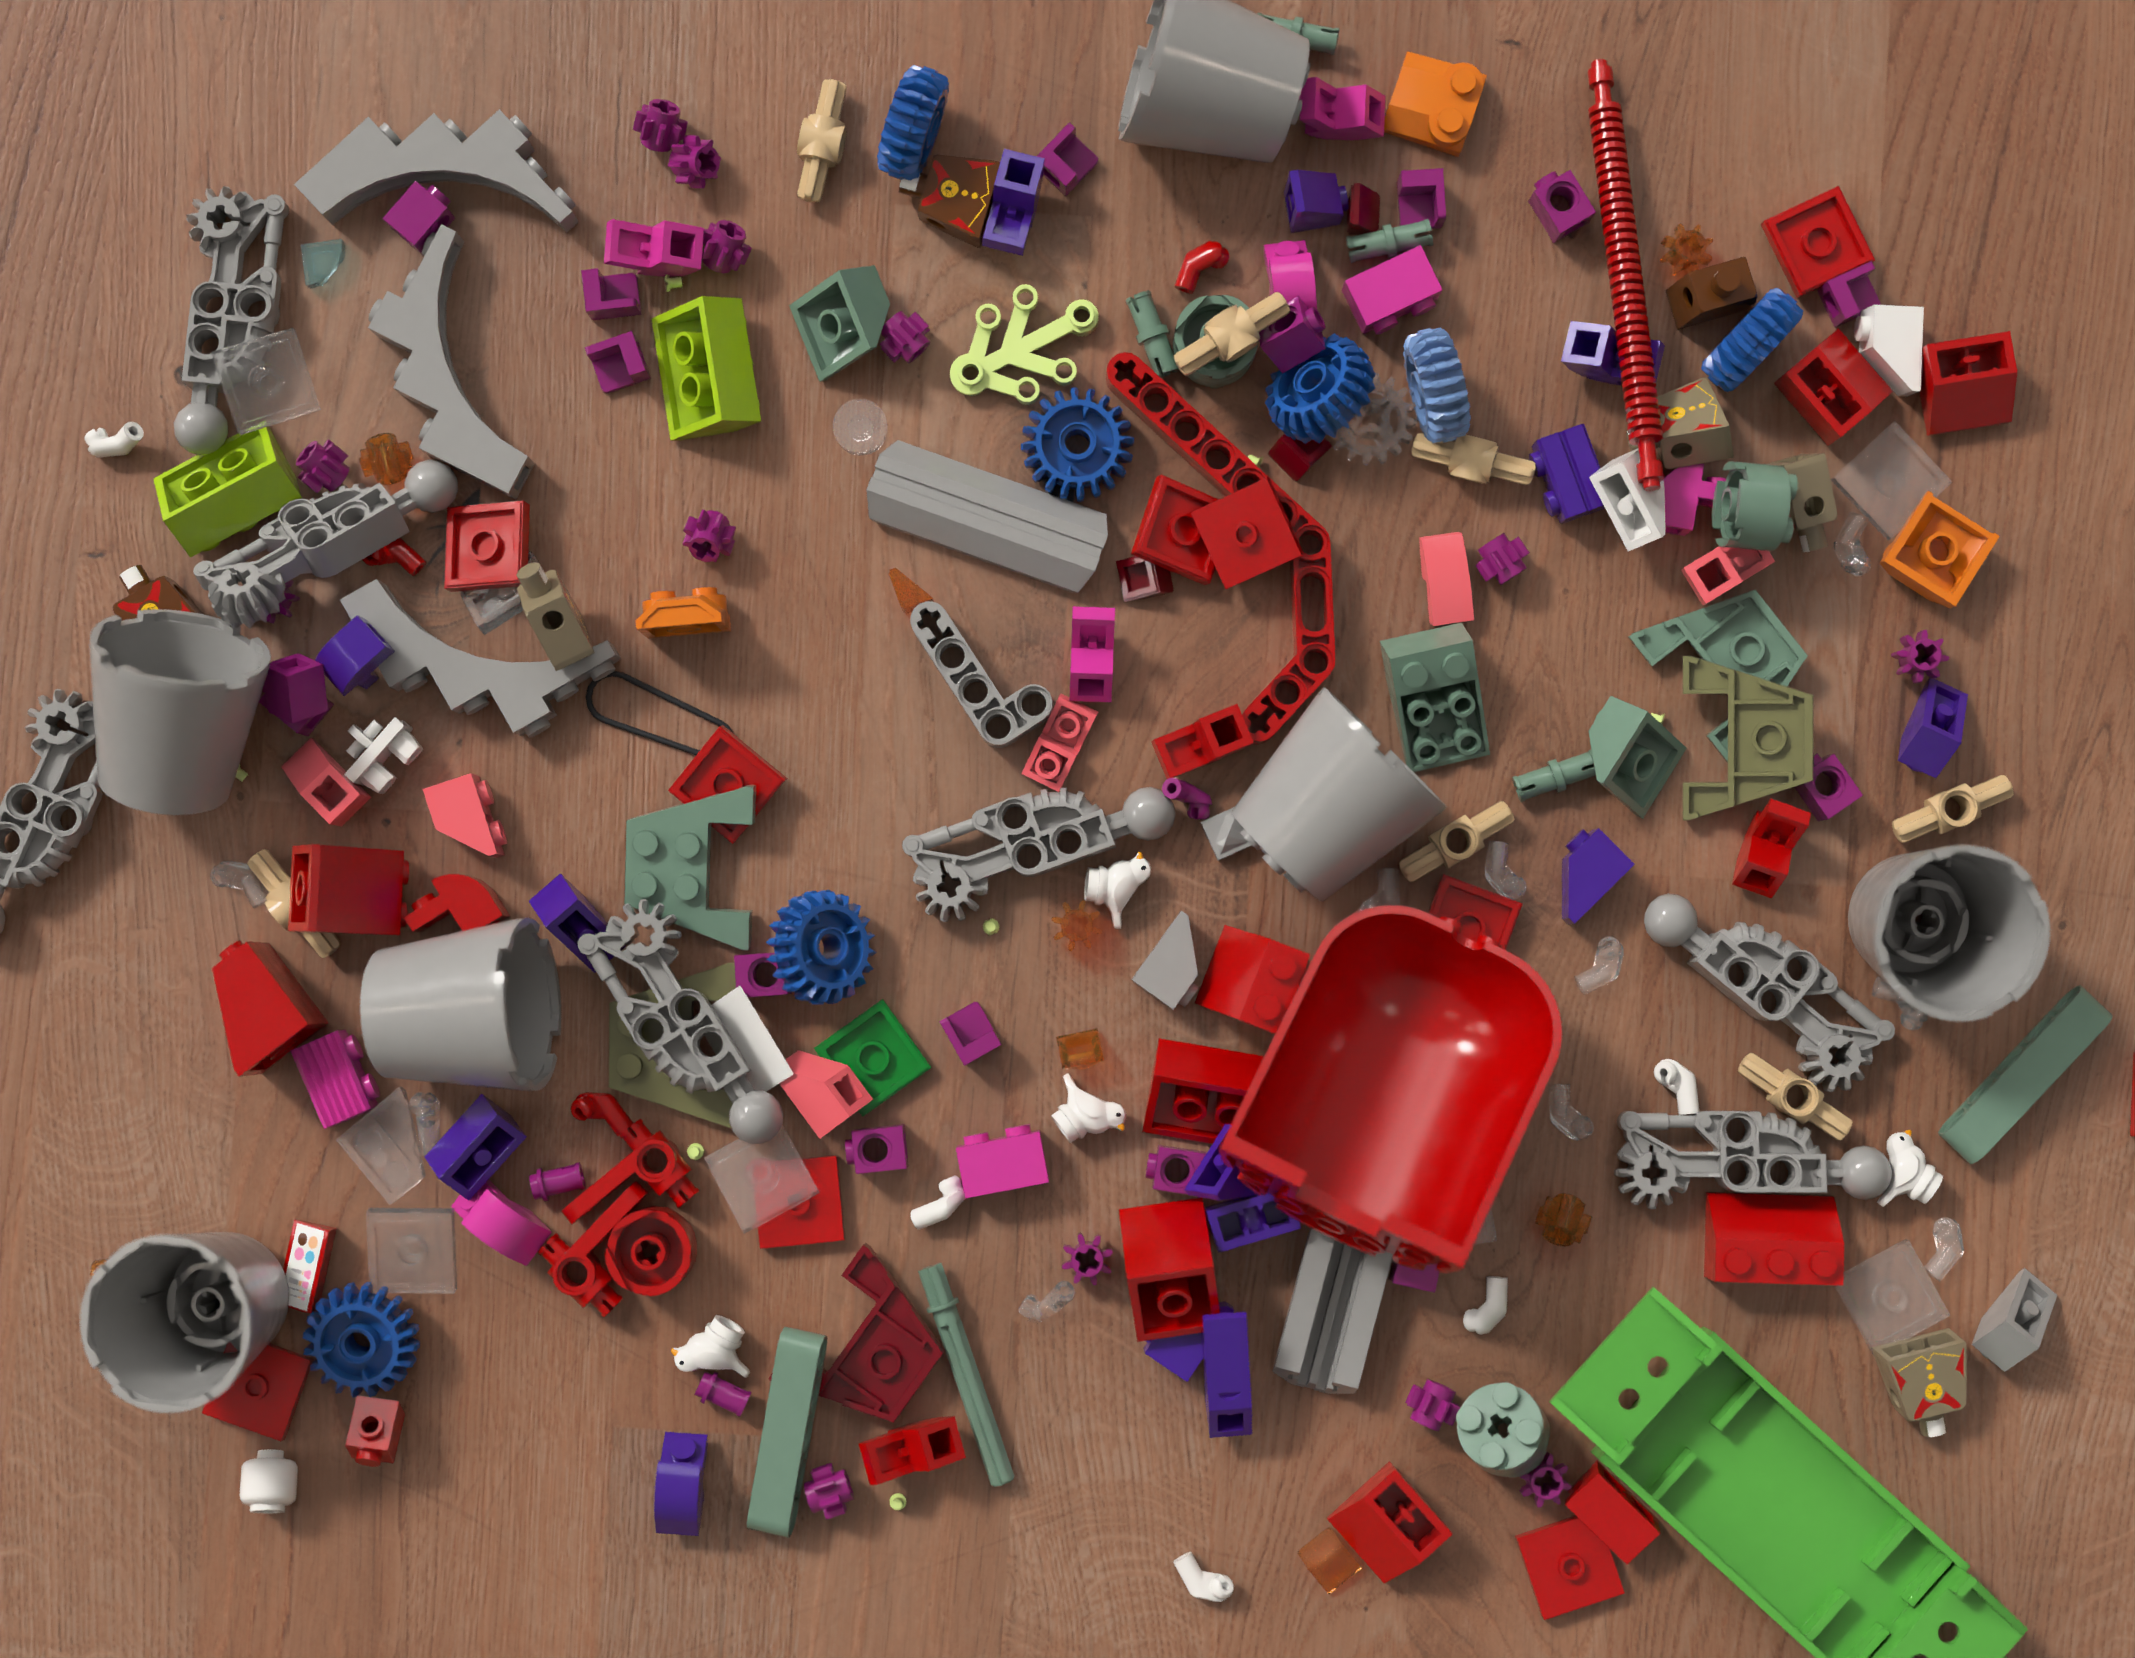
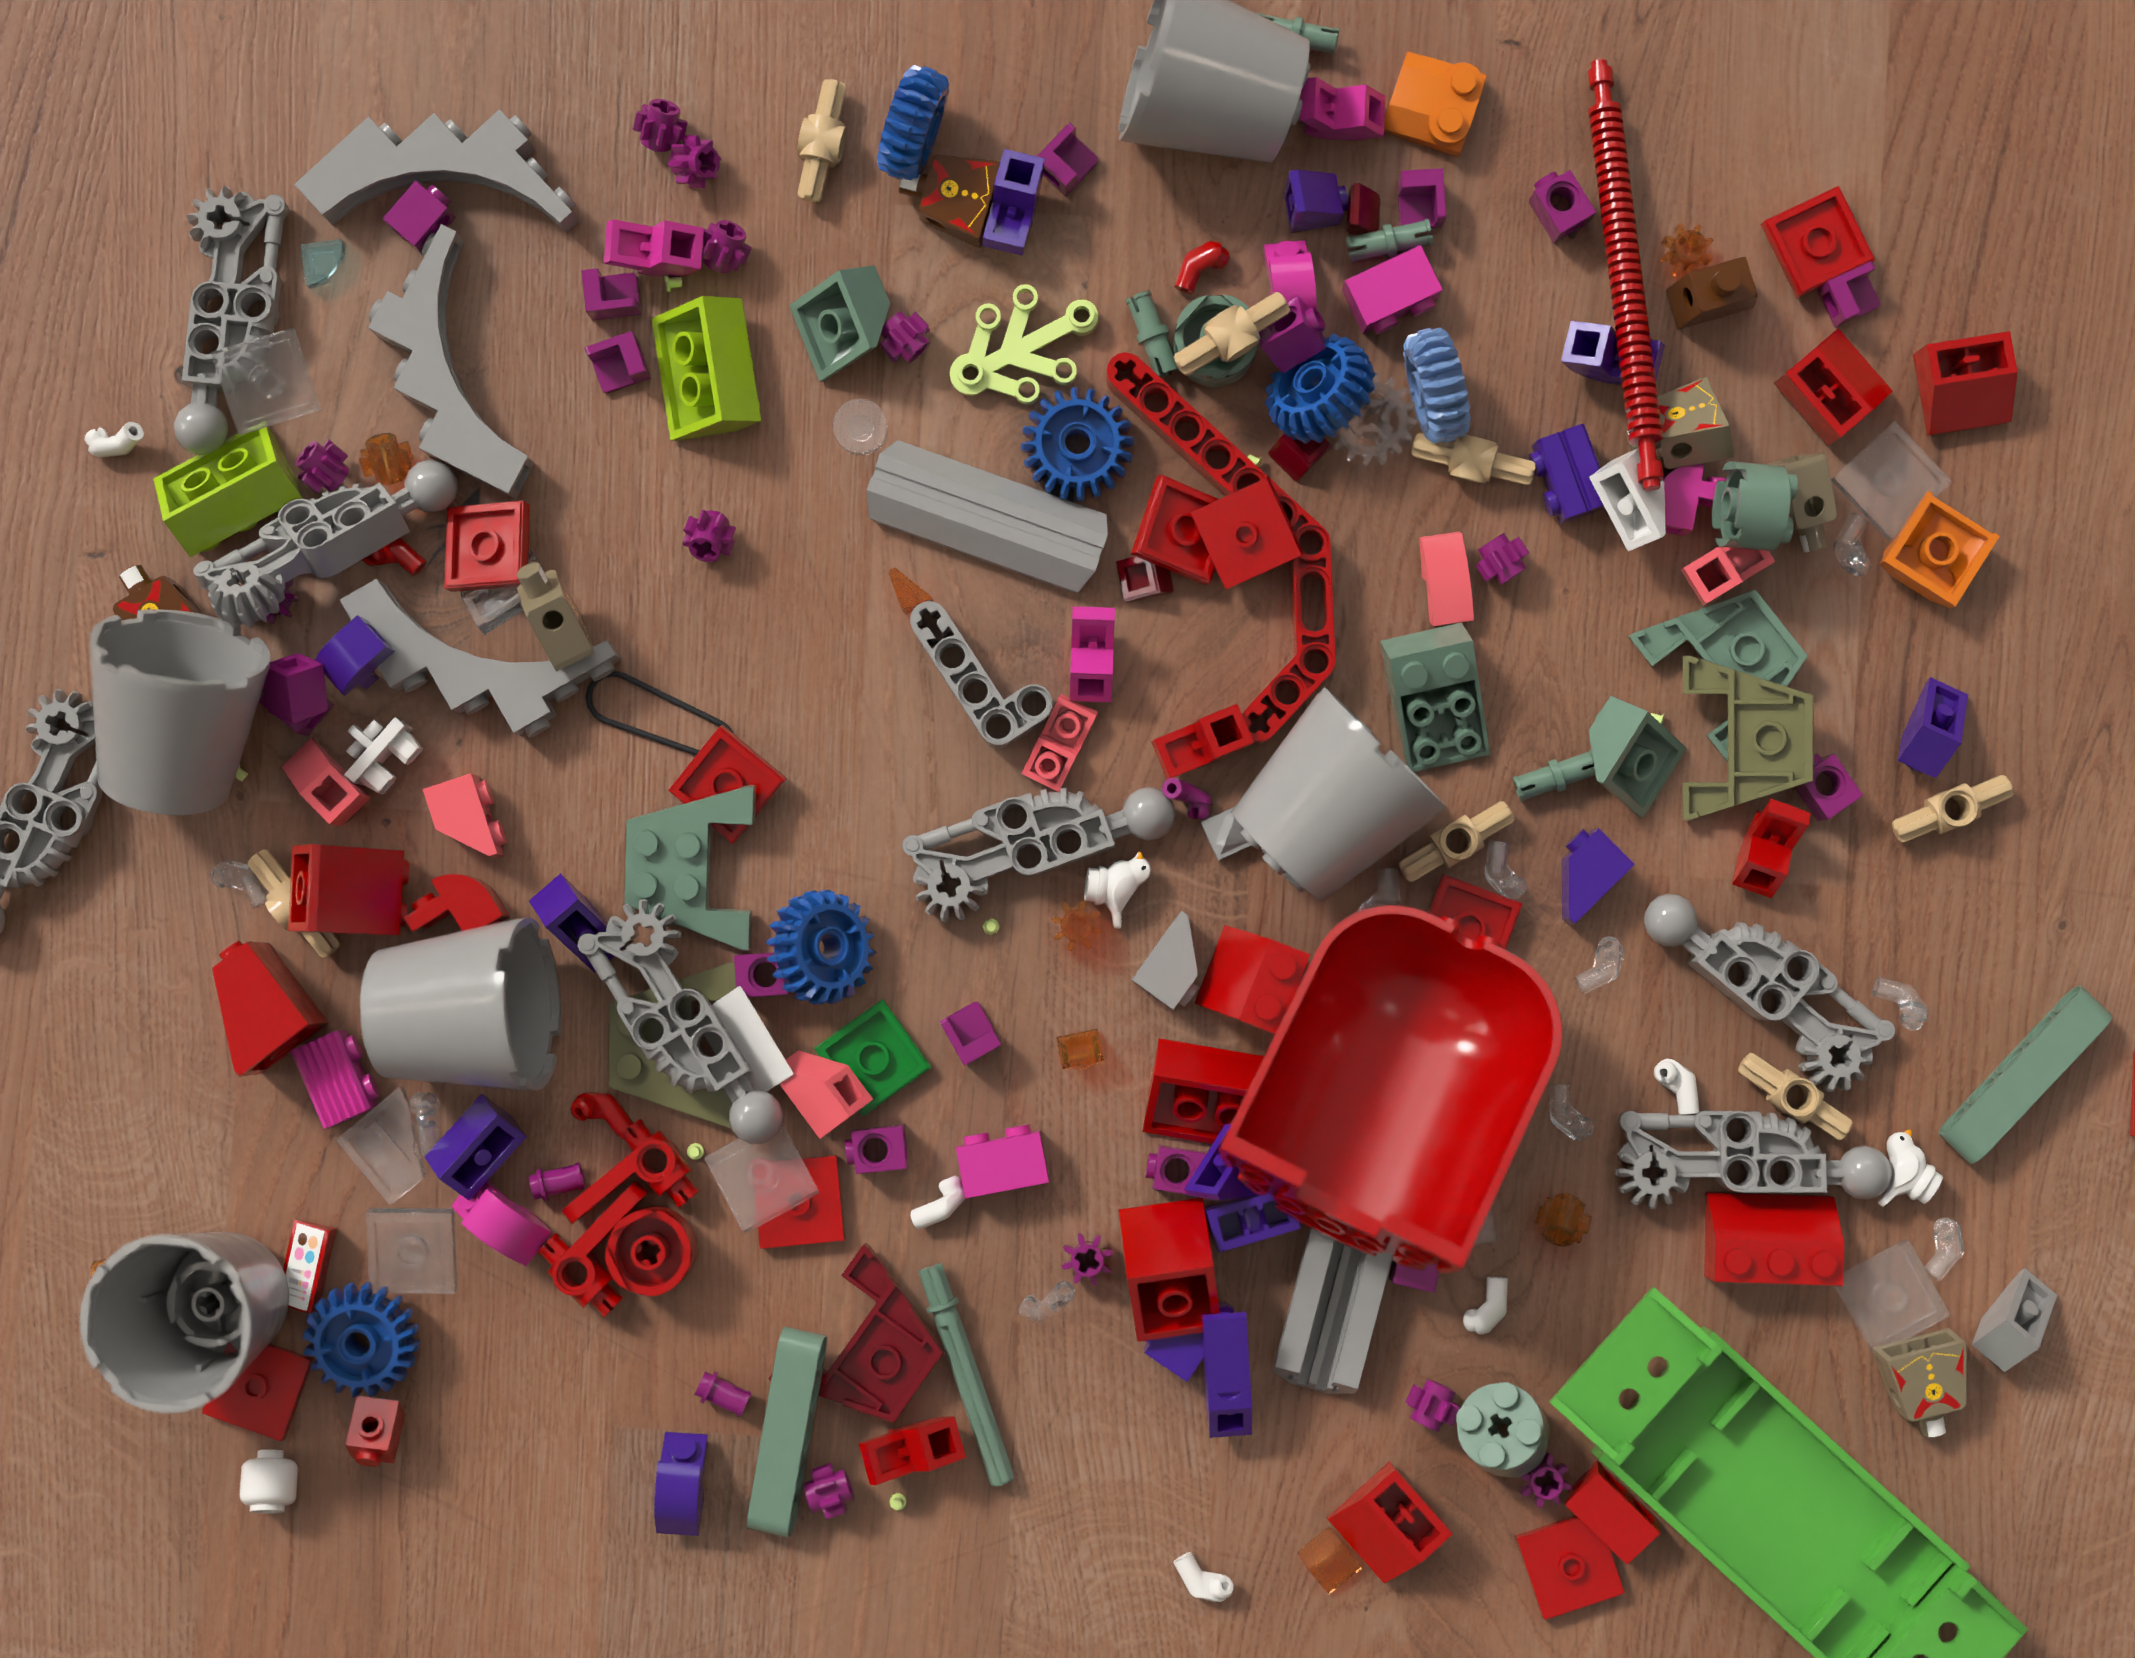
orange slope [635,587,731,638] -> none
white animal [671,1315,750,1378] -> none
white animal [1051,1073,1126,1143] -> none
blue gear [1701,288,1803,392] -> none
light grey cone [1848,845,2050,1021] -> none
white slope [1854,305,1924,397] -> none
magenta gear [1891,630,1949,684] -> none

